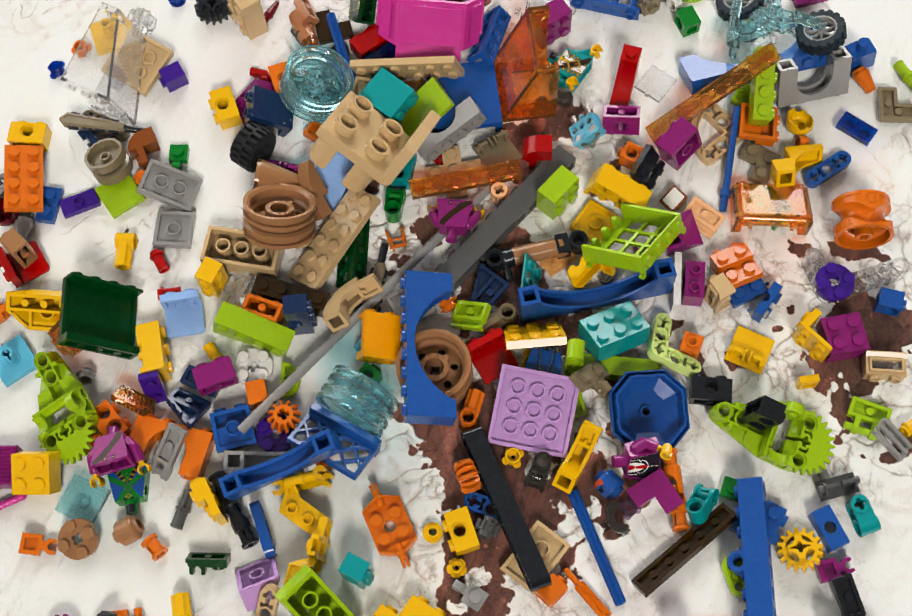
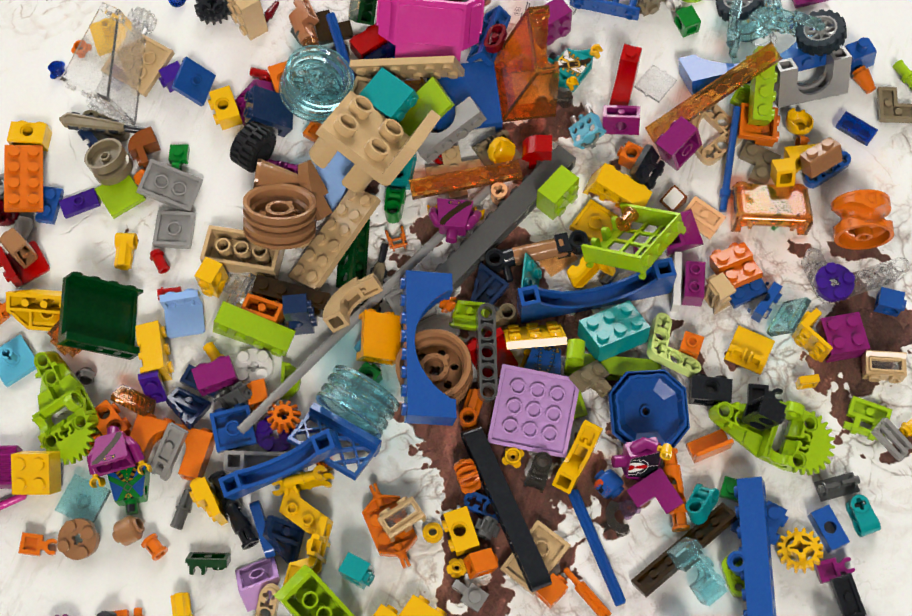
none -> blue plate [171,56,216,106]
none -> dark grey hinge [213,380,252,409]
none -> dark blue wing [263,515,305,565]
none -> tan window [377,496,426,542]
none -> orange brick [463,548,498,579]
none -> dark grey beam [476,303,498,403]
none -> dark red plate [484,24,507,53]
none -> yellow hair [487,136,516,167]
none -> clear orange bush [615,207,639,232]
none -> clear light blue arch [667,537,728,606]
none -> orange panel [685,429,734,463]
none -> black plate [747,384,783,403]
none -> clear light blue plate [766,297,811,337]
none -> medium nougat brick [800,137,843,179]

